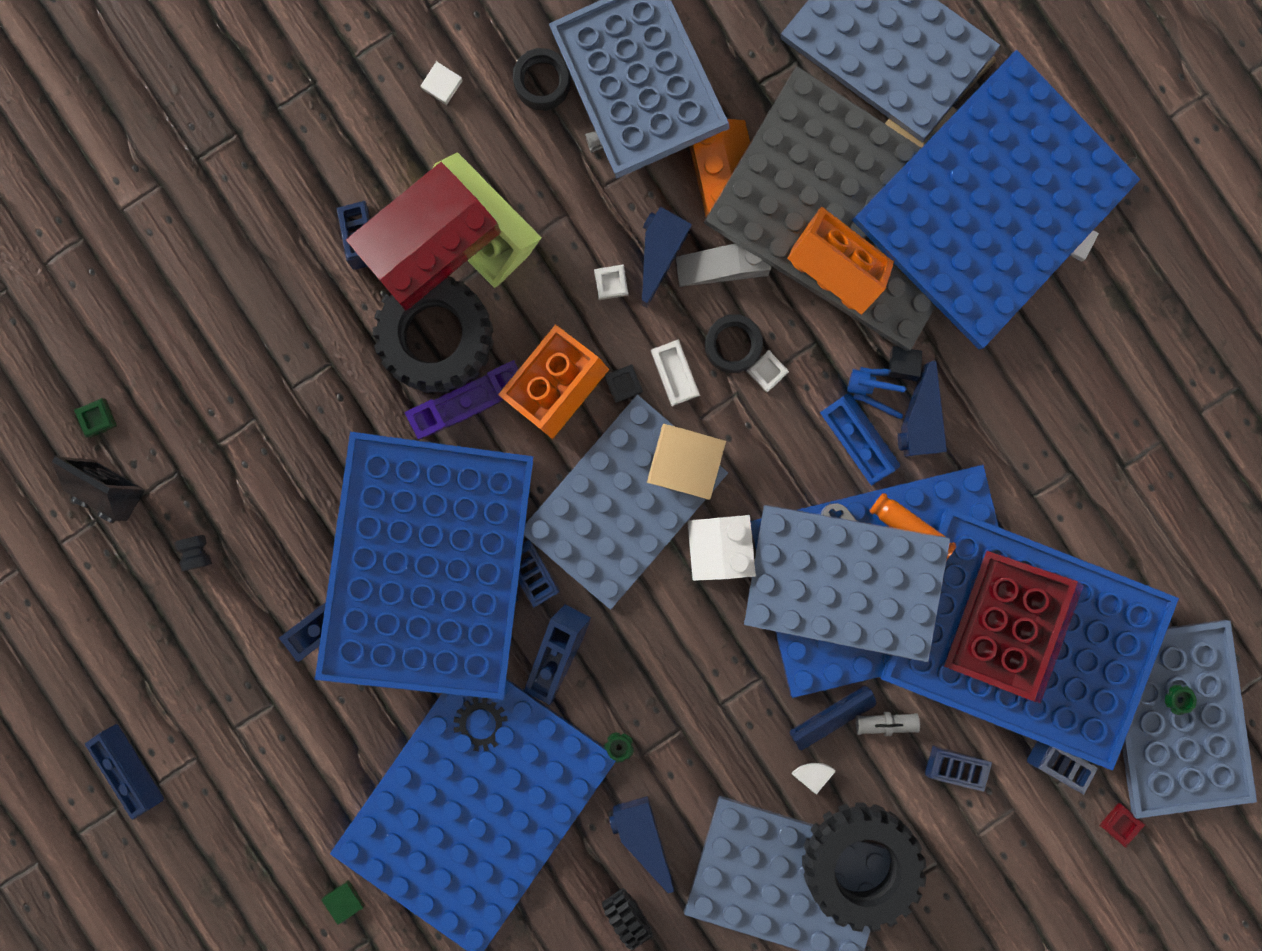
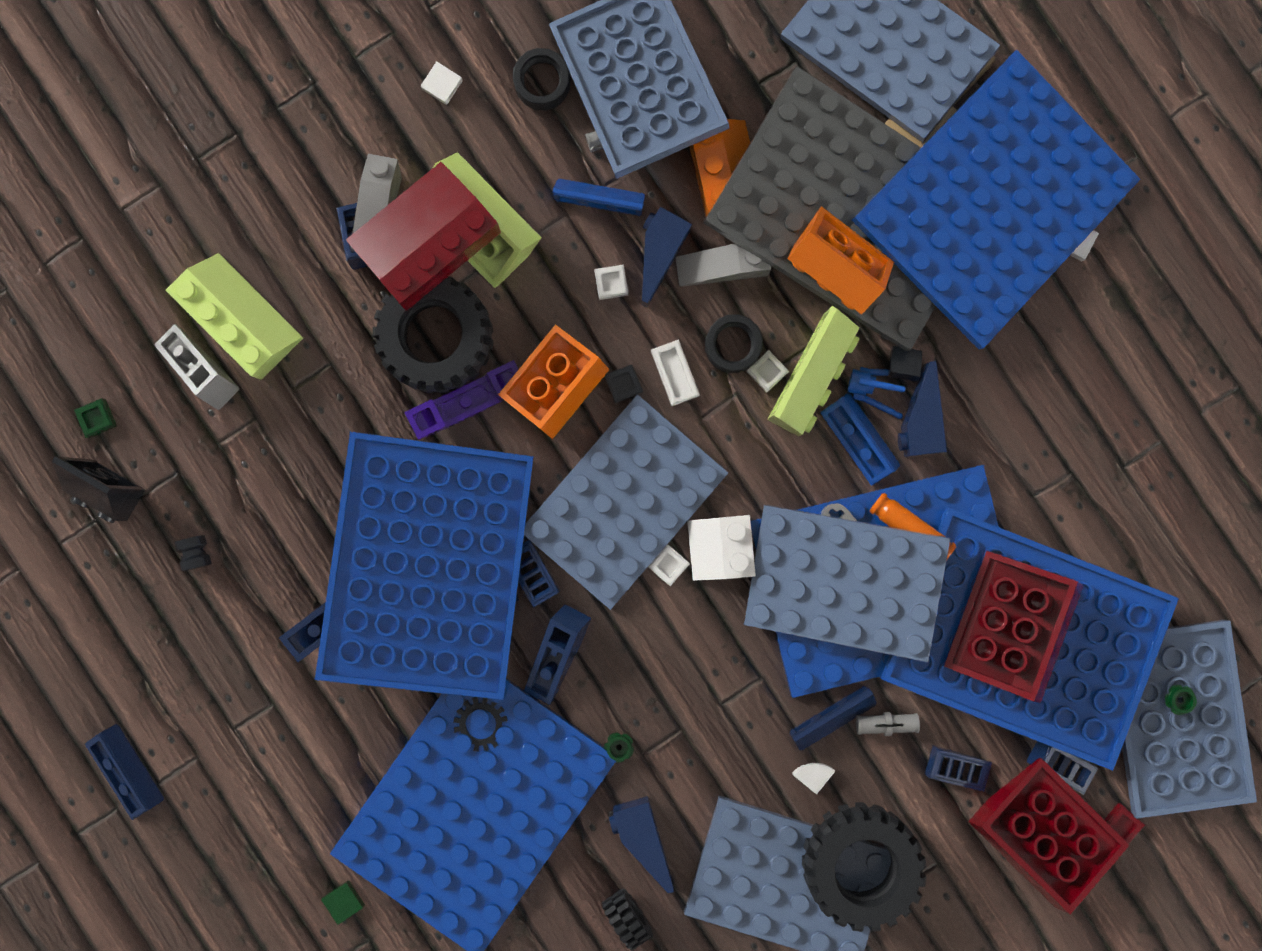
tan slope [647,424,726,500] -> none
none -> light grey slope [154,324,240,410]
none -> yellowish green slope [166,253,303,380]
none -> light grey slope [350,154,402,252]
none -> blue slope [552,179,645,216]
none -> white tile [648,544,690,586]
none -> yellowish green slope [767,306,860,436]
none -> dark red slope [968,758,1130,915]

